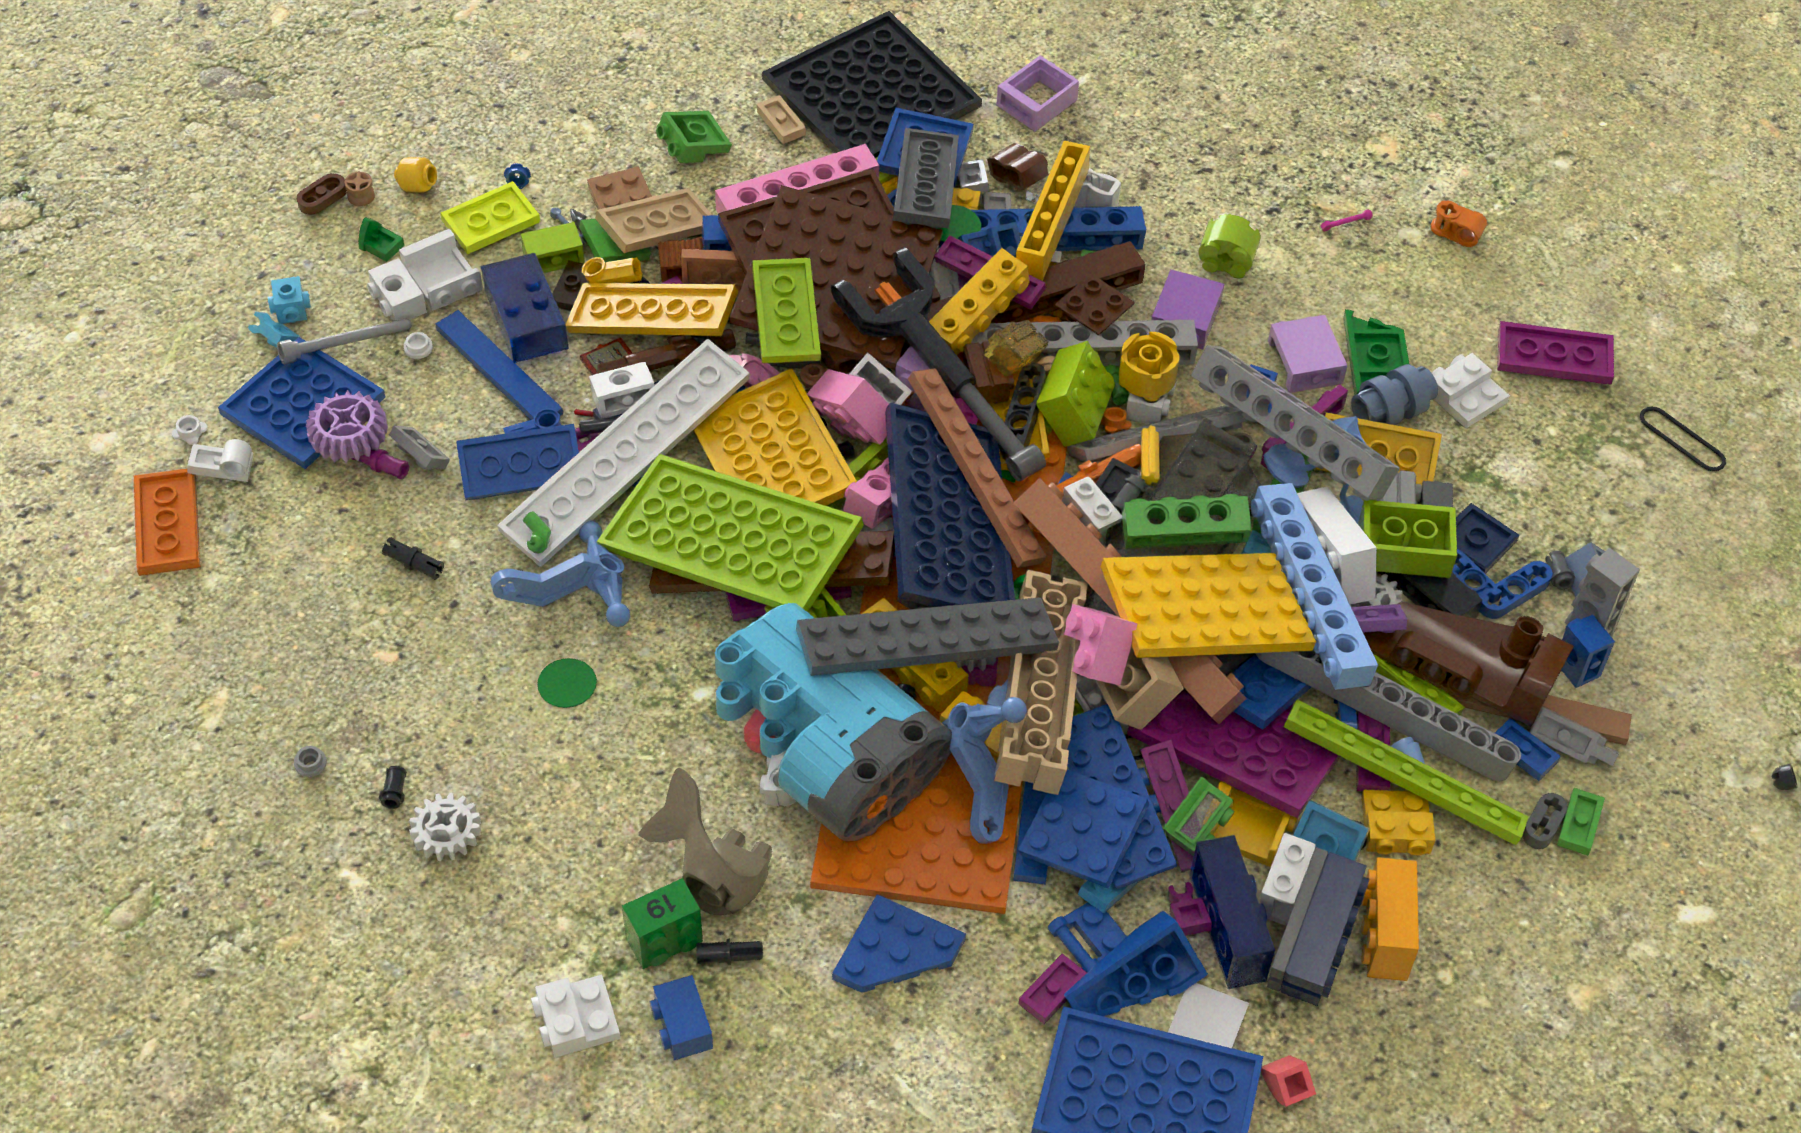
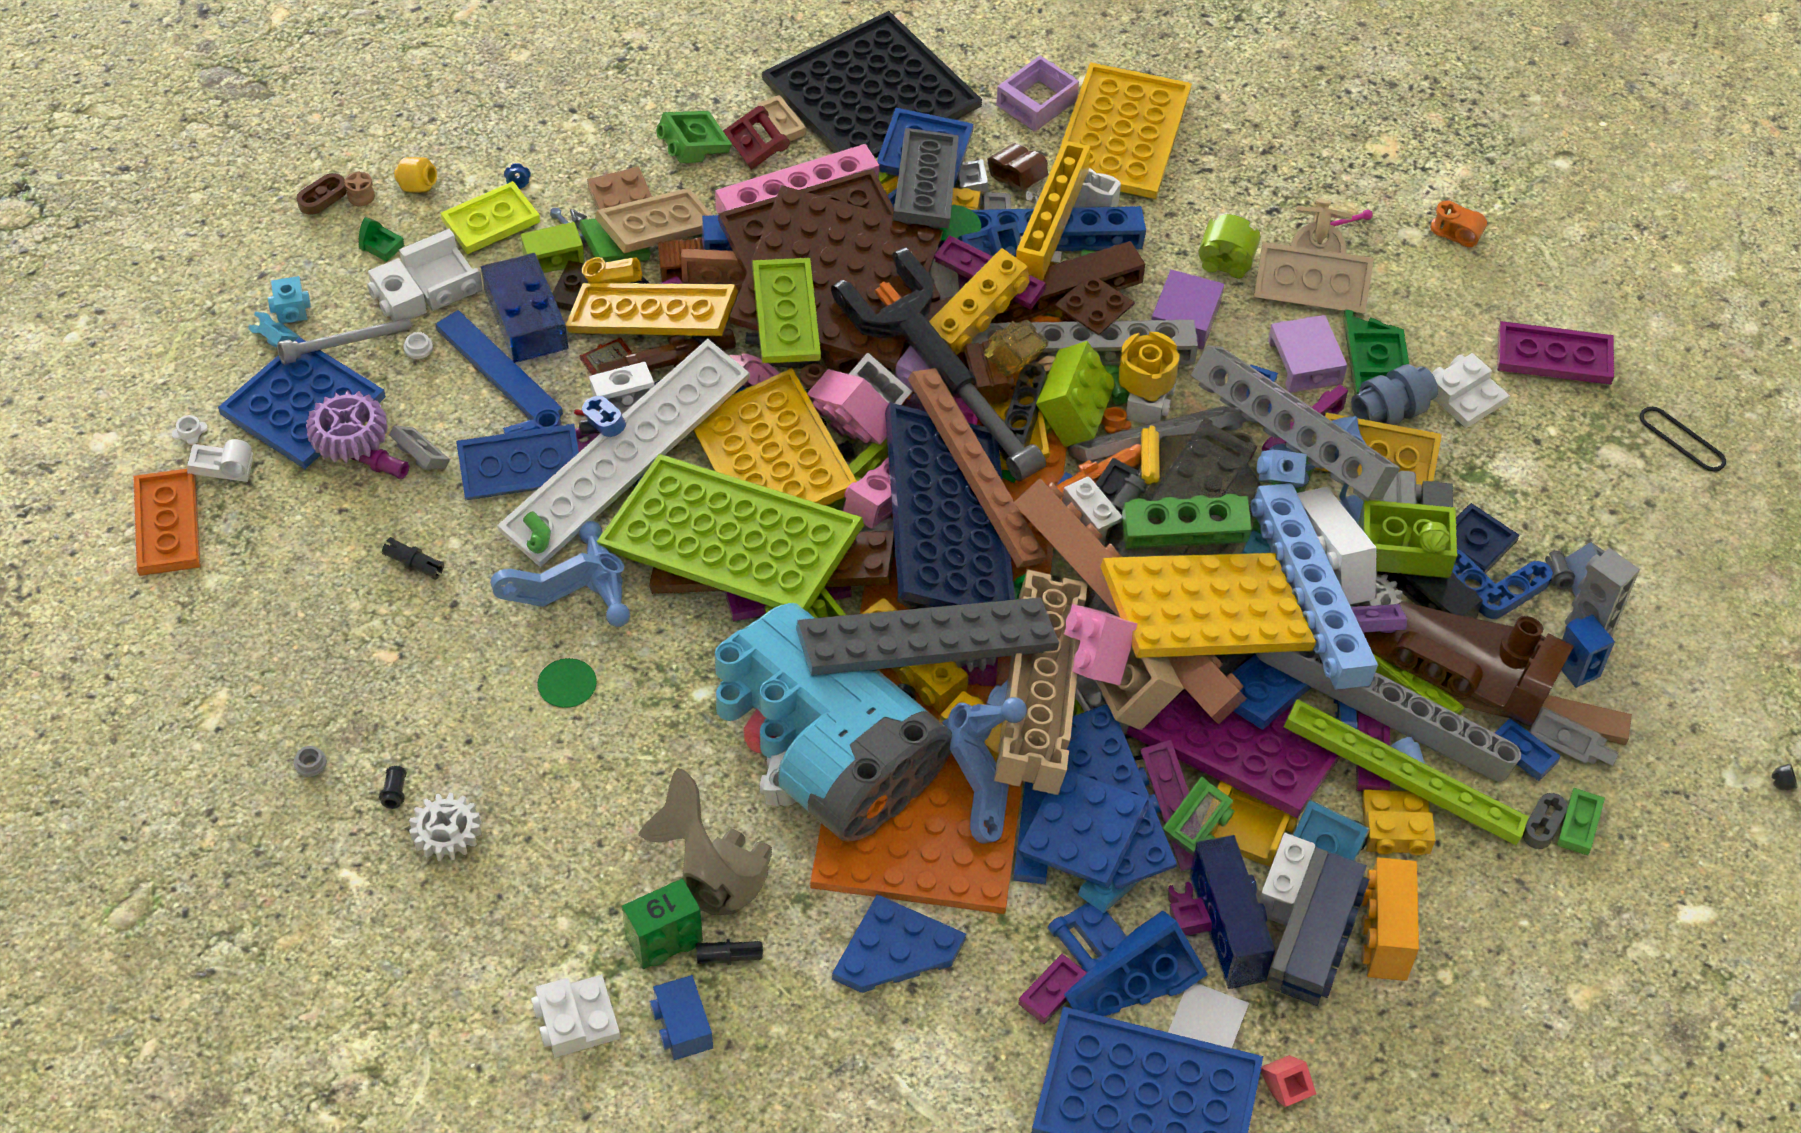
none -> blue beam [582,396,626,437]
none -> dark red plate [723,106,790,170]
none -> yellow plate [1057,62,1192,199]
none -> tan plate [1254,199,1374,314]
none -> light blue brick [1257,449,1307,485]
none -> lime plate [1418,522,1450,554]

